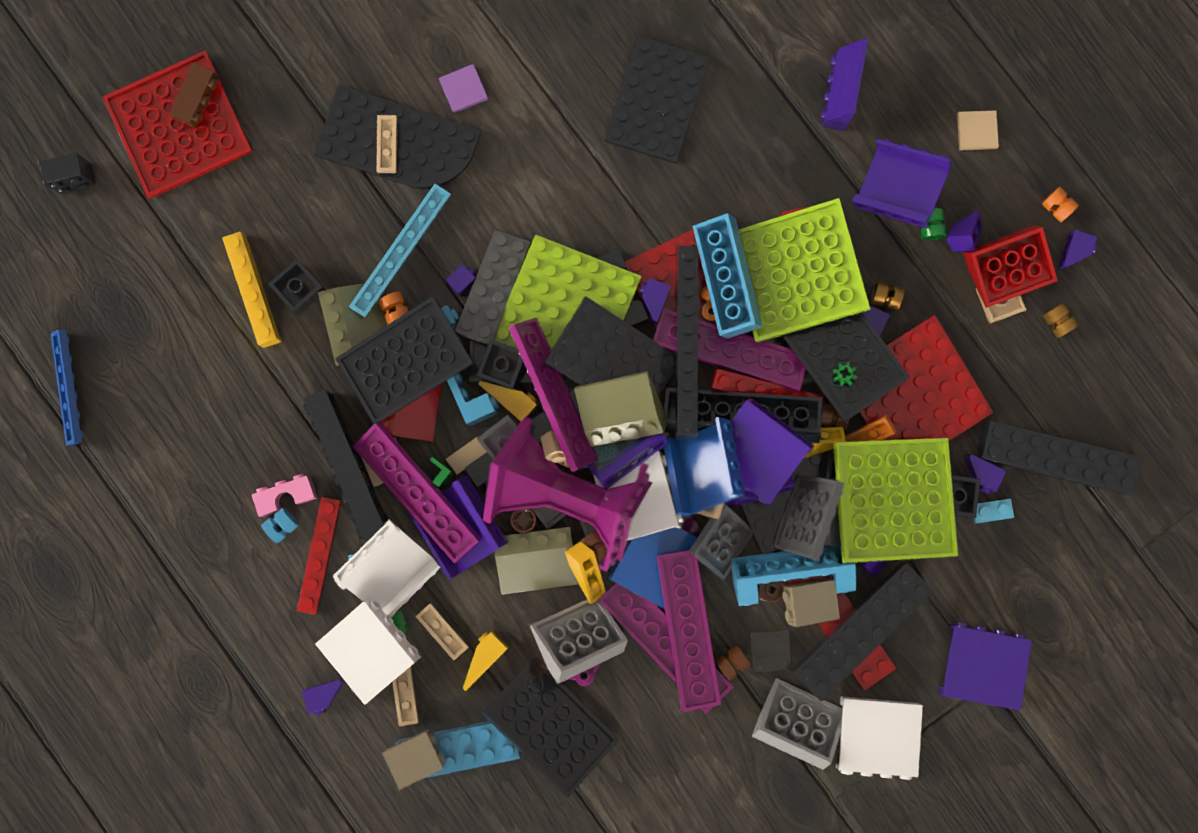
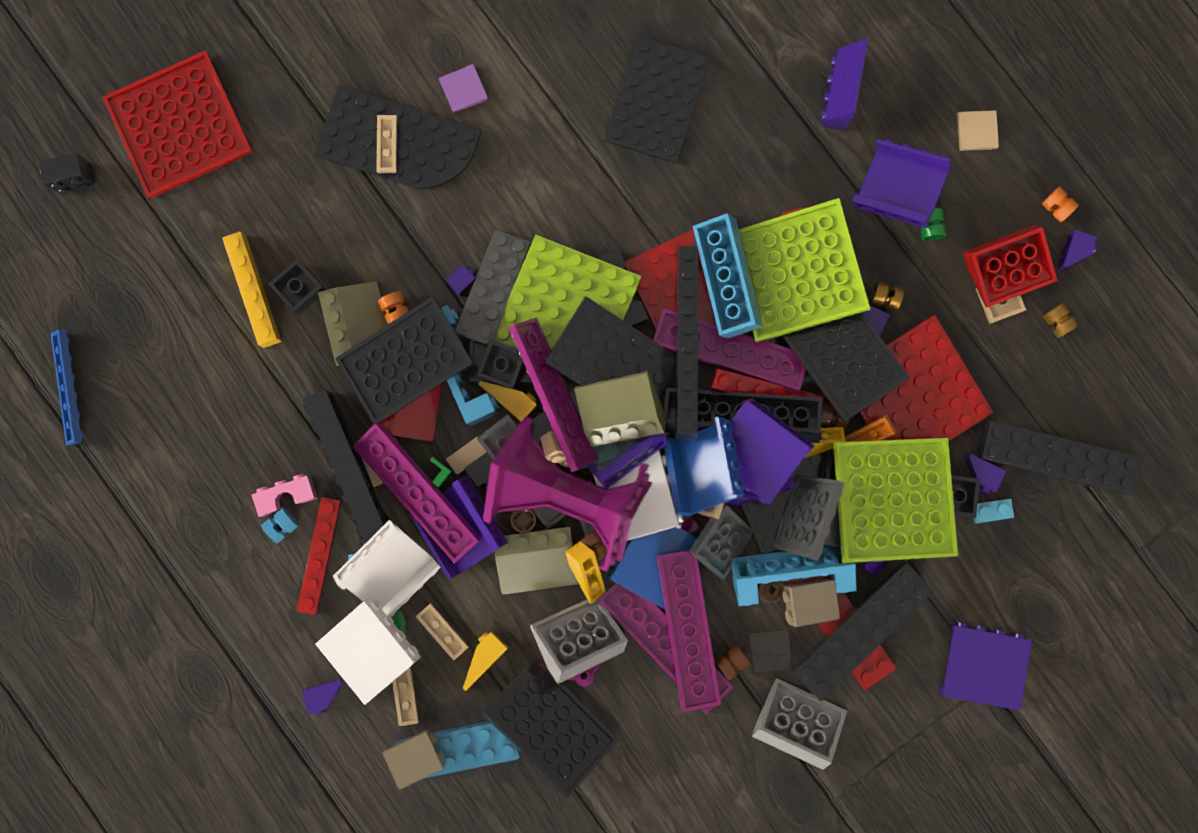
reddish brown brick [169,63,219,128] -> none
medium azure plate [349,184,451,318] -> none
dark purple slope [640,278,670,325] -> none
orange plate [701,286,715,321] -> none
green gear [833,362,857,387] -> none
white panel [836,696,923,780] -> none
dark purple slope [947,212,983,252] -> none

